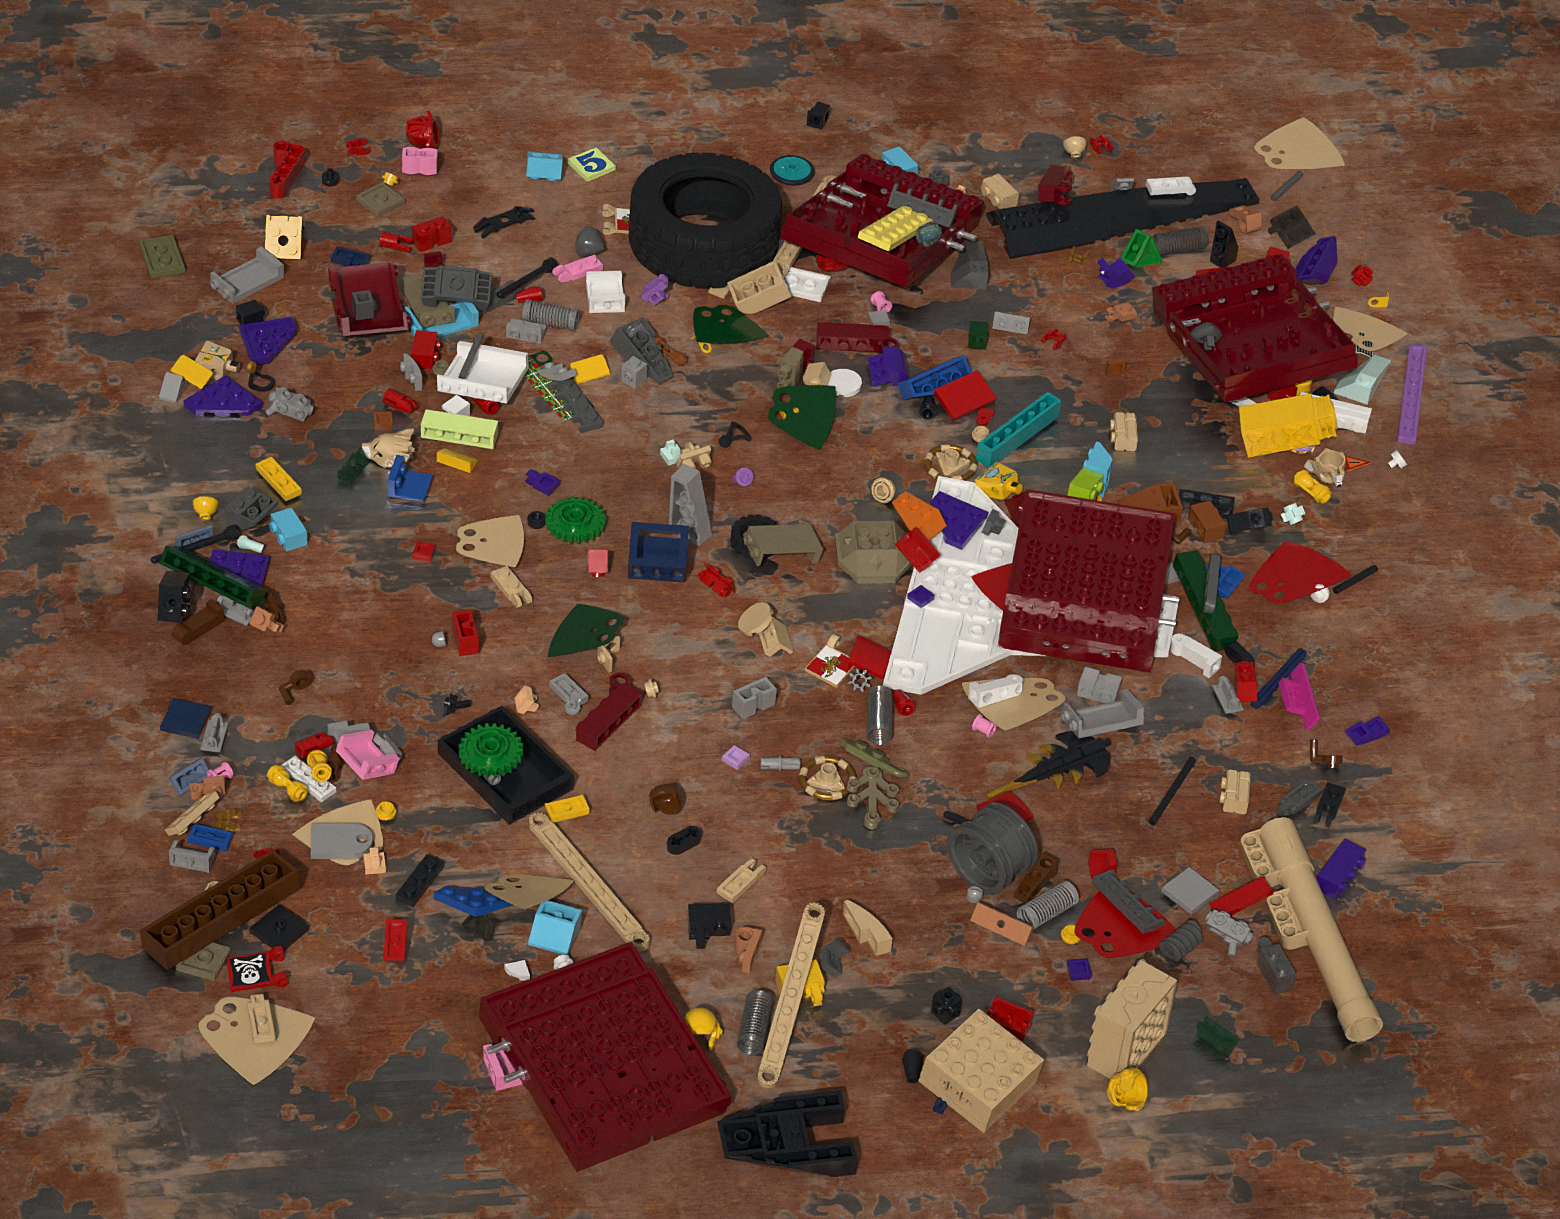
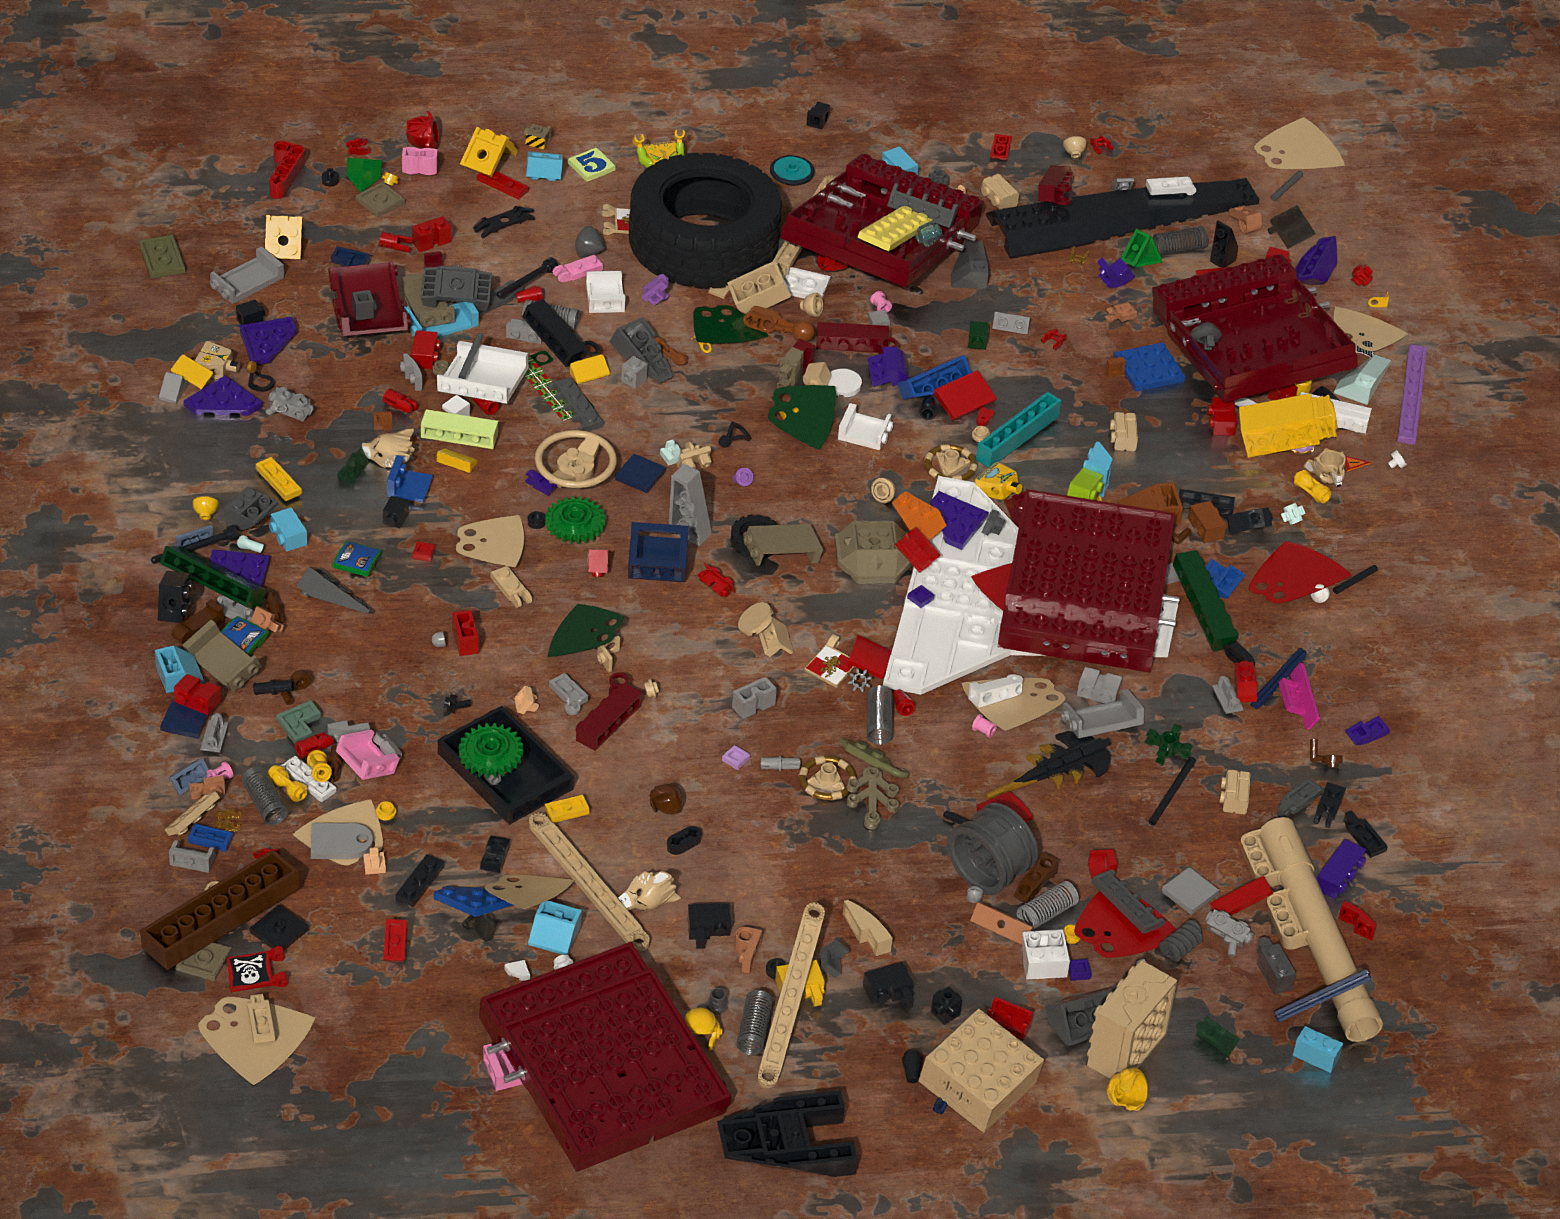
light grey slope [538,362,577,381] -> none
tan hinge [717,859,767,903] -> none
white leg [1170,634,1222,678] -> none
dark grey beam [1203,553,1220,614] -> none
none -> medium azure slope [155,646,205,693]
none -> red brick [174,674,221,715]
none -> dark tan panel [182,620,261,693]
none -> slope [221,616,269,656]
none -> dark grey piece [241,766,288,825]
none -> black pin [253,679,295,695]
none -> sand green plate [276,701,321,744]
none -> dark grey wedge [296,567,375,614]
none -> slope [332,541,382,577]
none -> green slope [346,158,382,193]
none -> black brick [383,496,409,529]
none -> yellow bracket [460,127,519,177]
none -> red tile [477,171,529,200]
none -> black slope [480,836,510,873]
none -> black hinge [522,299,599,367]
none -> dark tan brick [524,124,551,150]
none -> tan piece [535,430,617,488]
none -> dark blue tile [615,454,666,493]
none -> tan piece [618,871,681,911]
none -> torso [632,130,685,168]
none -> flat silver piece [707,988,728,1014]
none -> dark orange beam [743,306,815,342]
none -> pearl dark grey tile [766,959,786,979]
none -> tan brick [800,292,823,317]
none -> white panel [838,403,894,450]
none -> black hinge [863,962,914,1009]
none -> red slope [990,133,1012,160]
none -> white slope [1022,930,1070,979]
none -> dark grey wedge [1045,986,1117,1046]
none -> blue plate [1114,342,1185,392]
none -> dark green pin [1145,724,1193,765]
none -> red brick [1207,397,1237,436]
none -> dark blue axle [1274,969,1371,1022]
none -> medium azure brick [1293,1026,1343,1073]
none -> red slope [1338,901,1377,941]
none -> black hinge [1343,811,1388,858]

